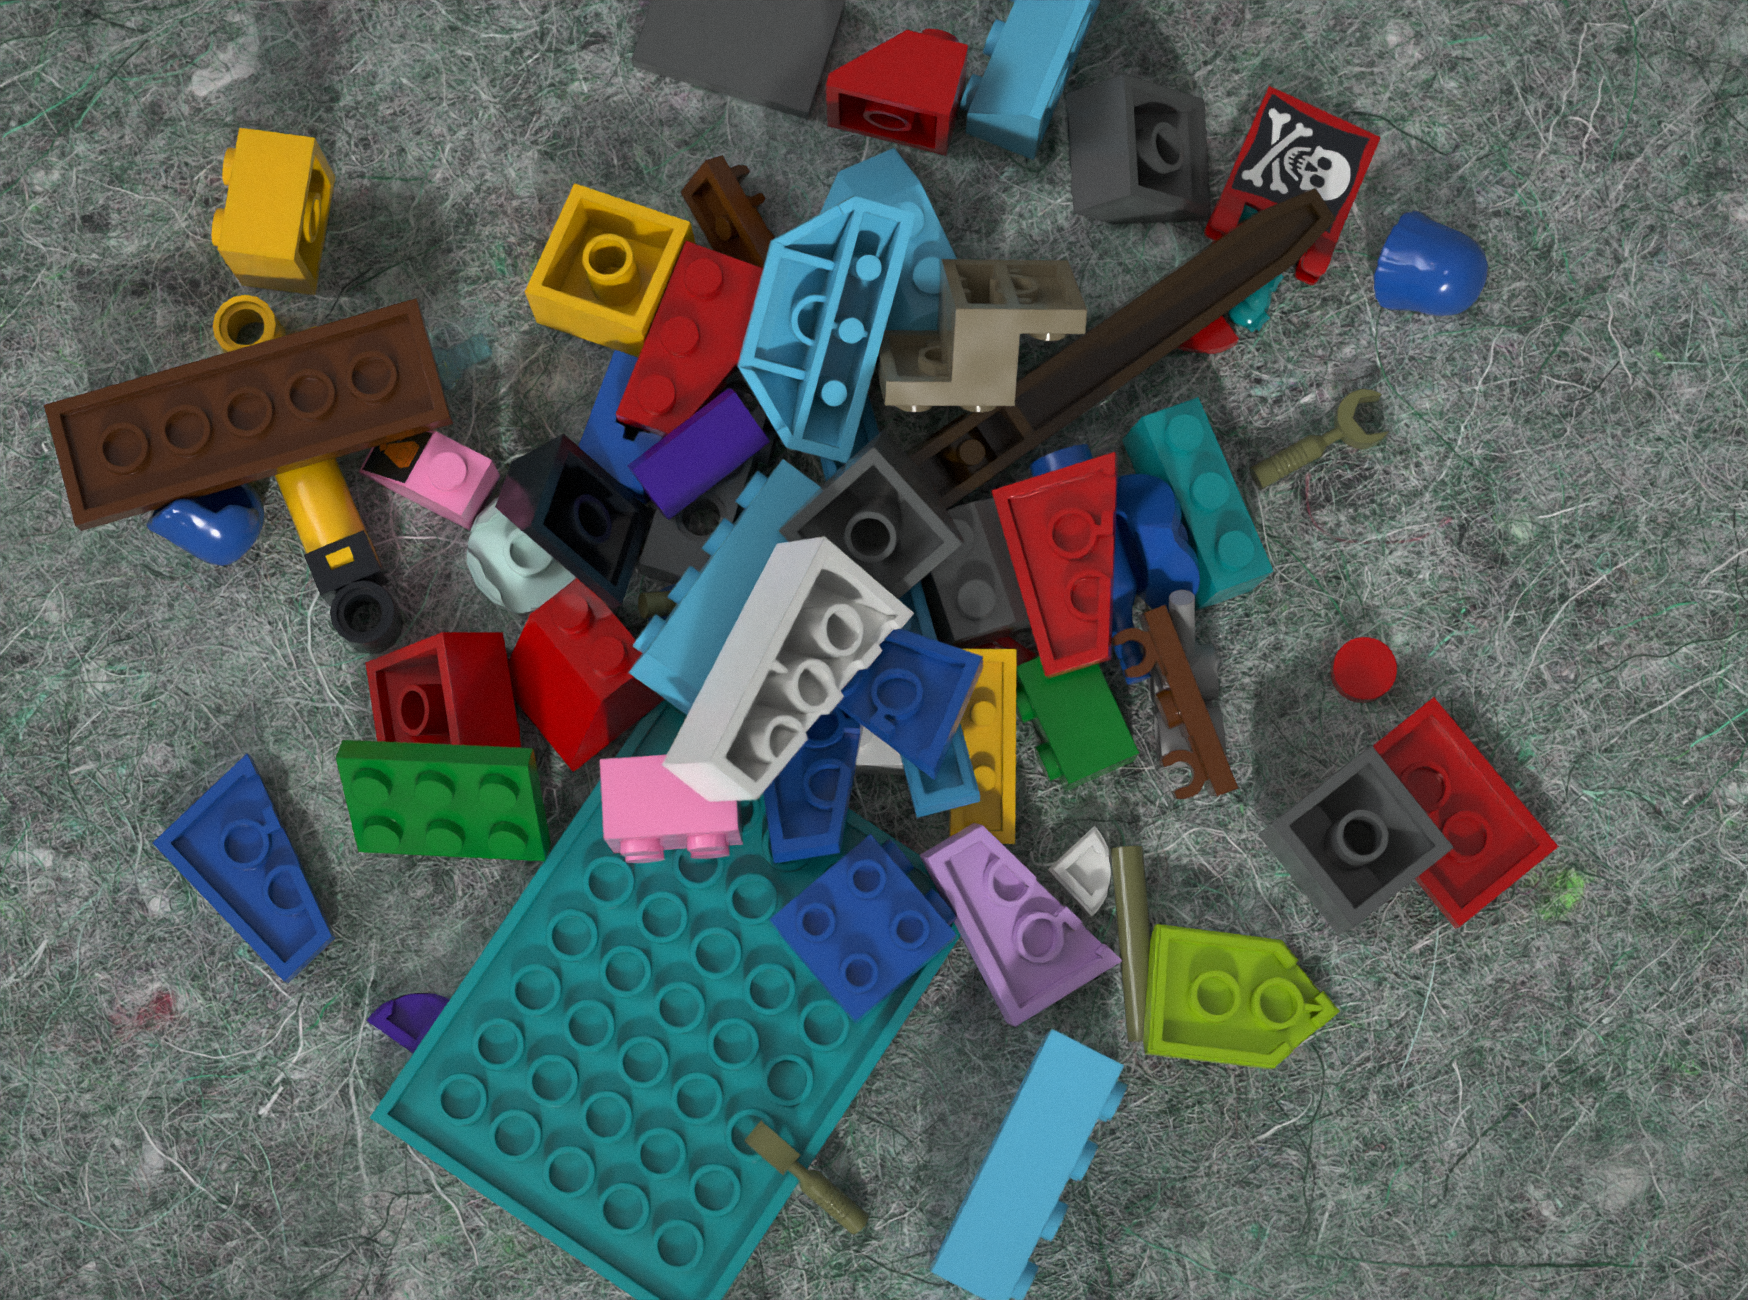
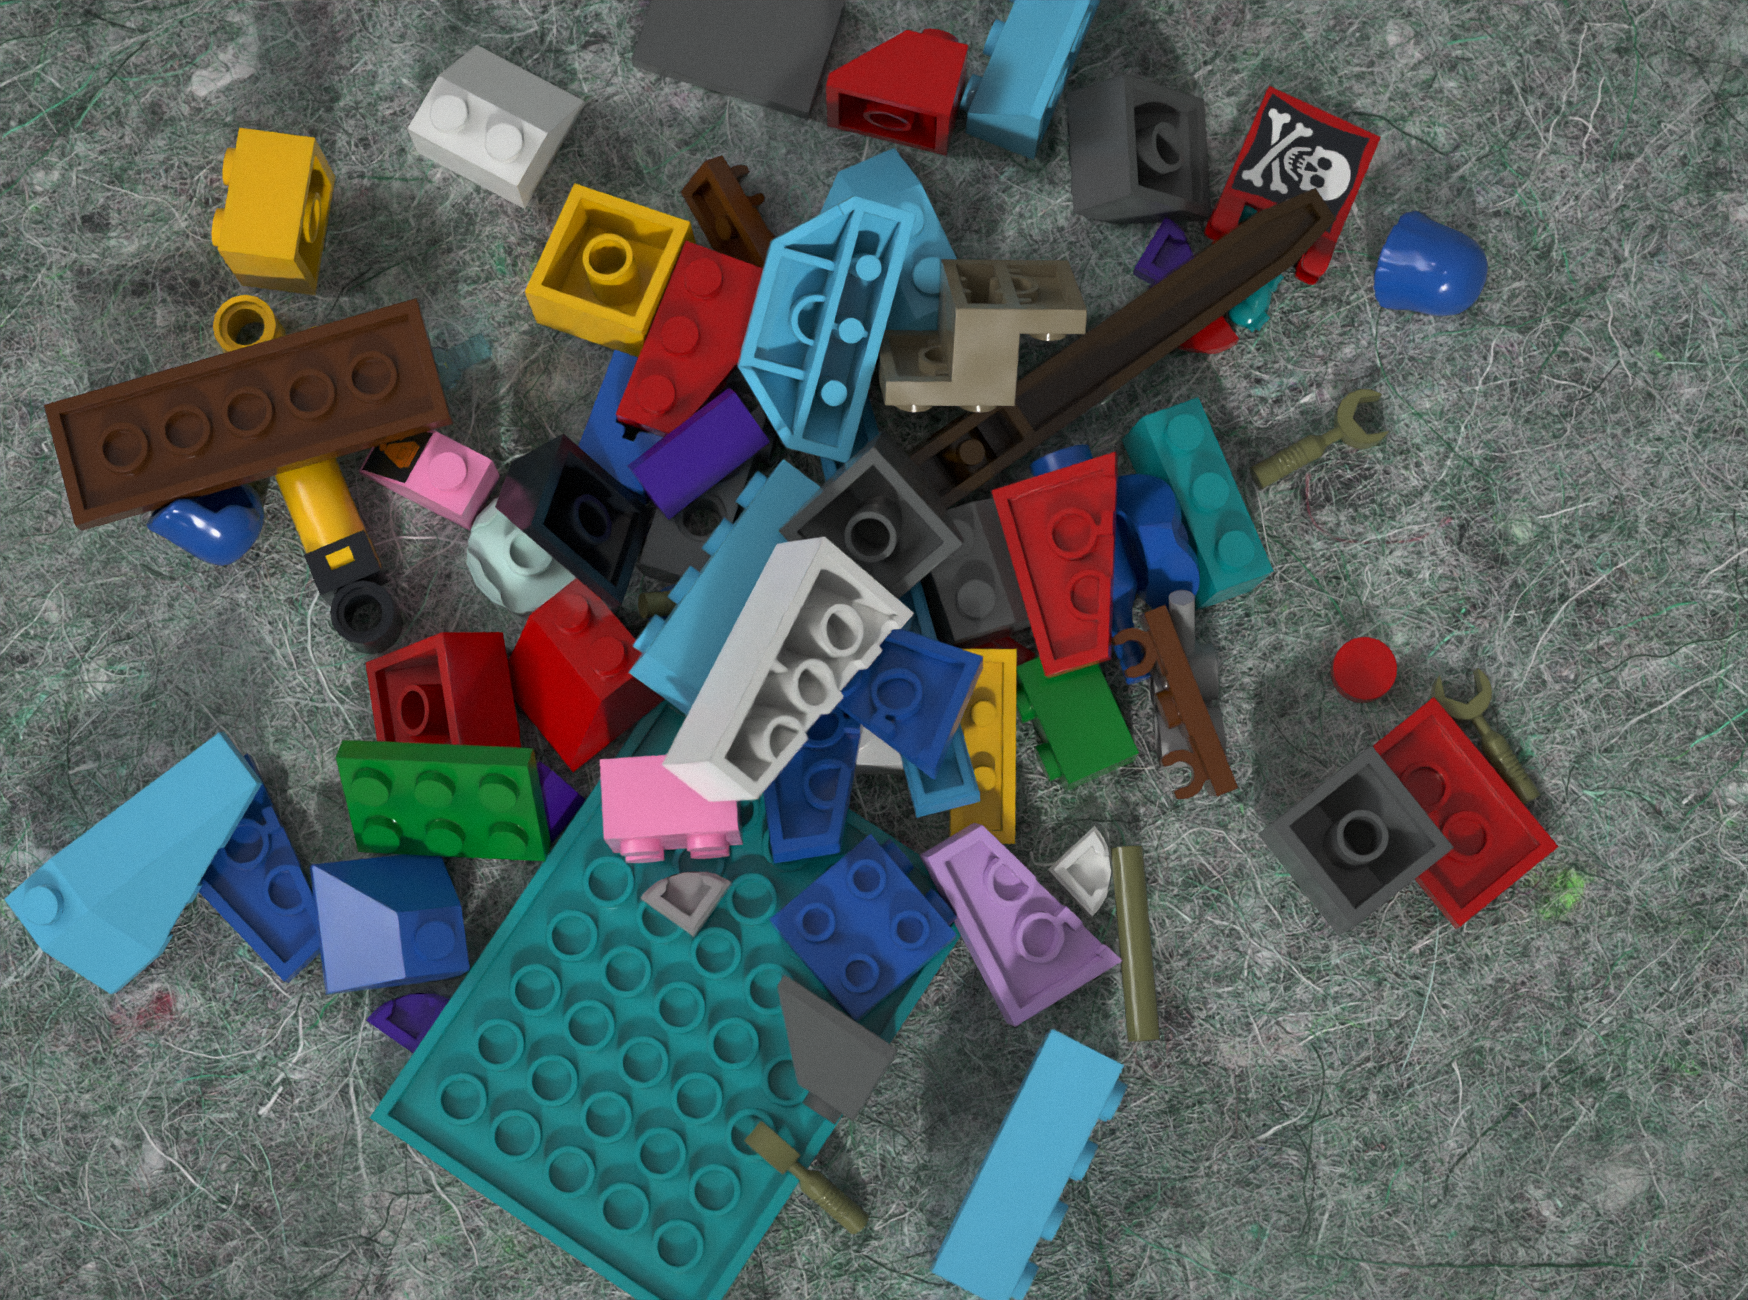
lime tile [1143,924,1340,1069] -> none
none -> medium azure wedge [4,732,263,994]
none -> blue slope [310,854,470,995]
none -> white slope [407,45,585,209]
none -> dark purple tile [537,761,586,844]
none -> light grey tile [640,871,732,937]
none -> dark grey slope [777,975,898,1125]
none -> dark purple tile [1133,217,1193,285]
none -> olive piece [1431,668,1541,805]

